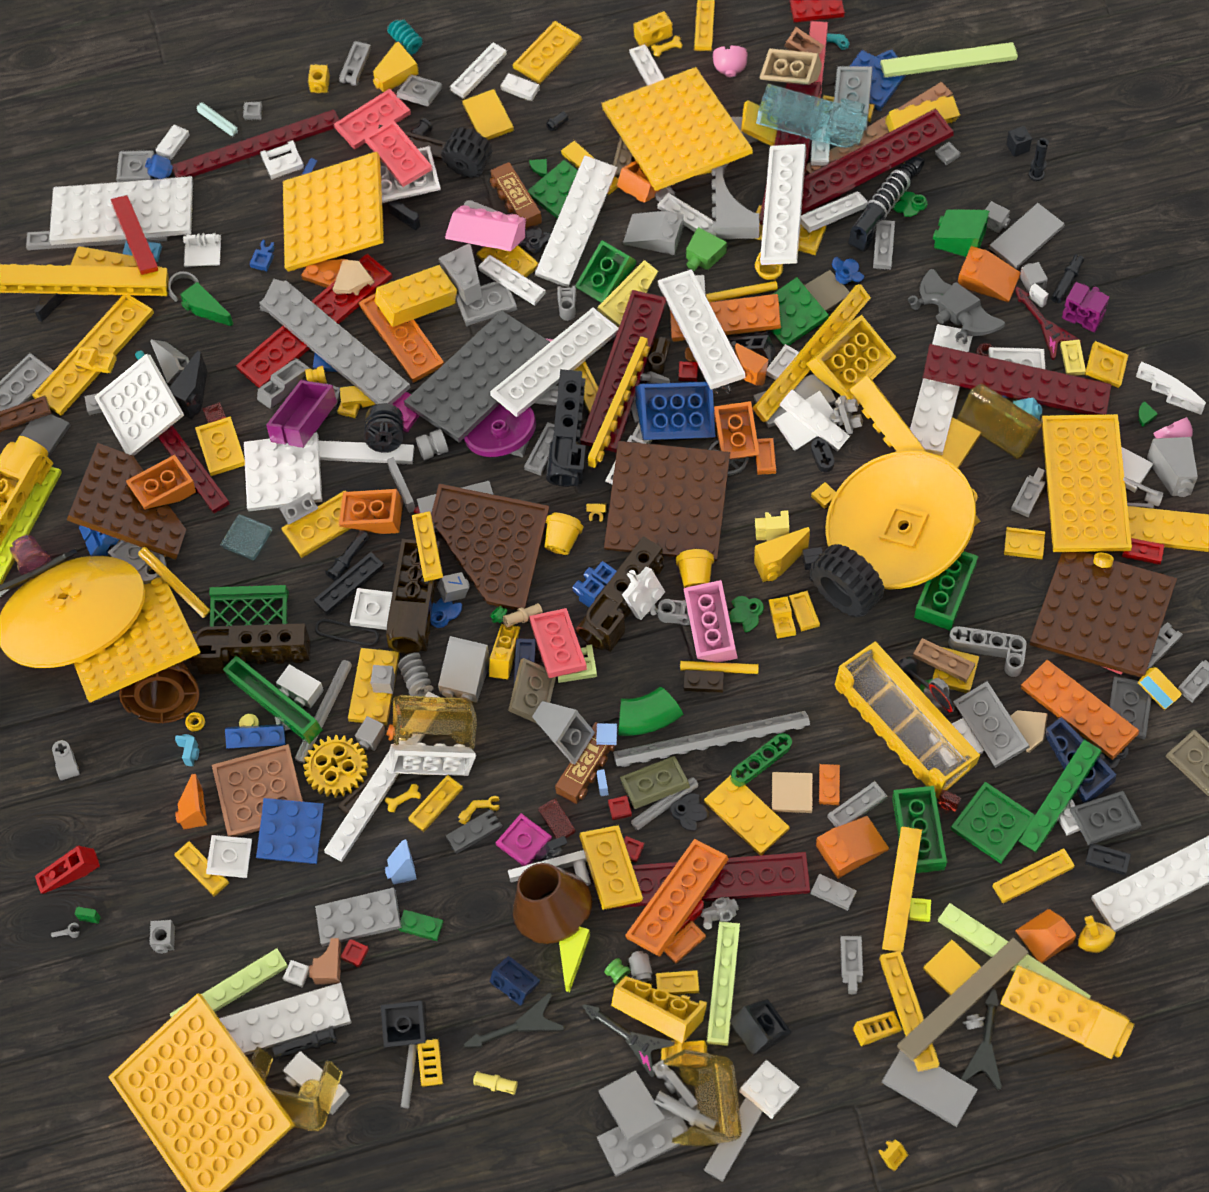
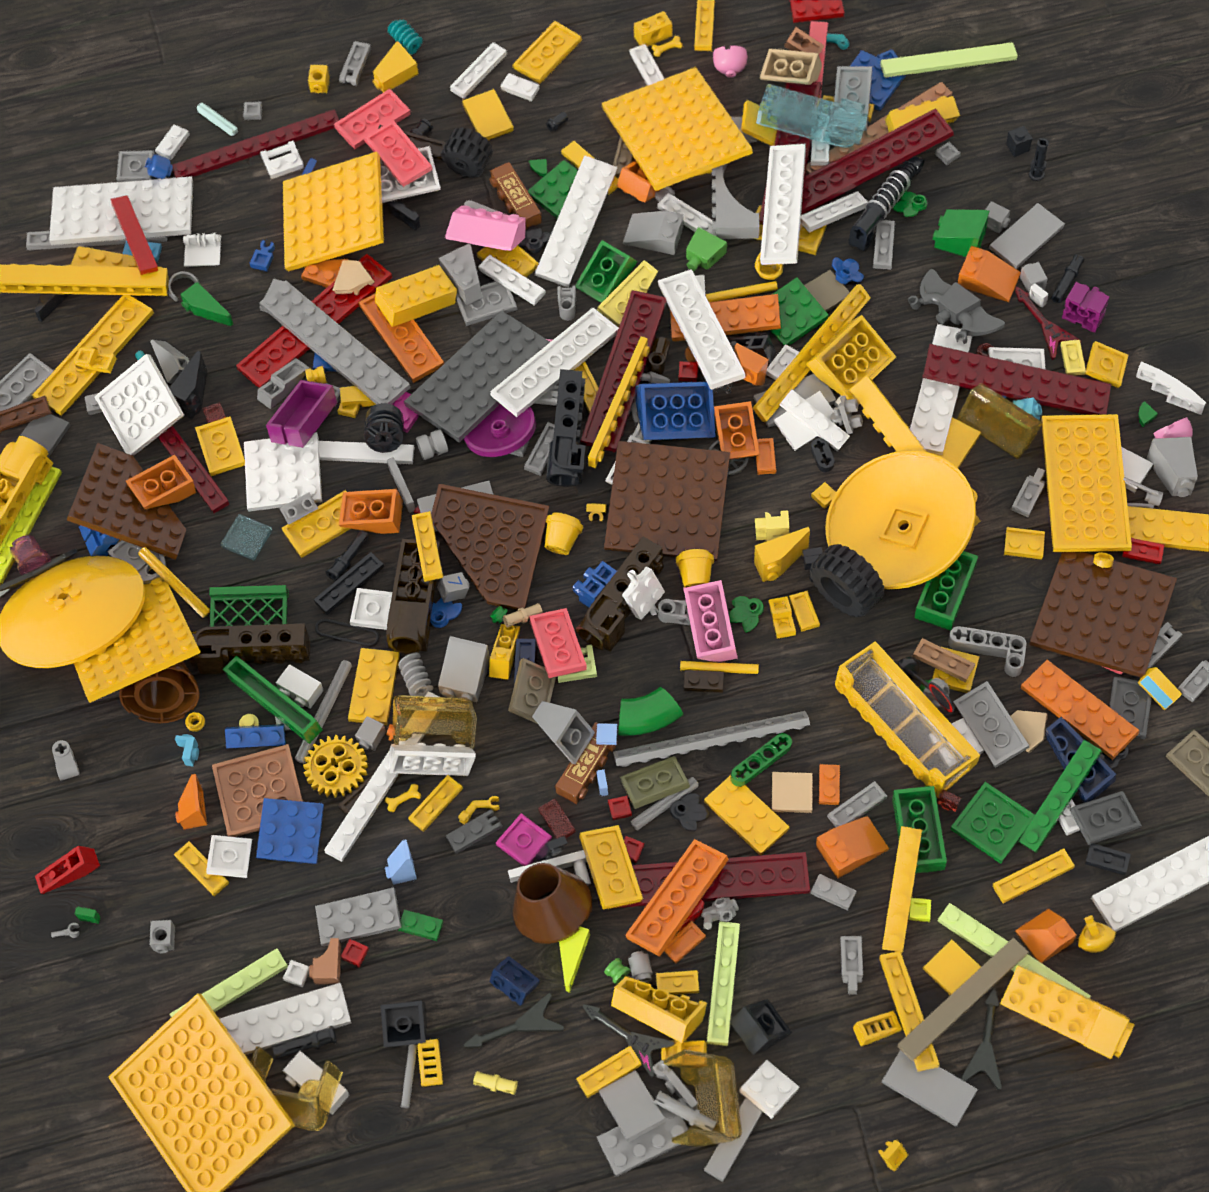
light grey brick [371,665,395,694] -> none
light grey tile [397,75,442,106] -> none
light grey plate [963,1014,985,1030] -> none
none -> yellow plate [576,1046,641,1098]

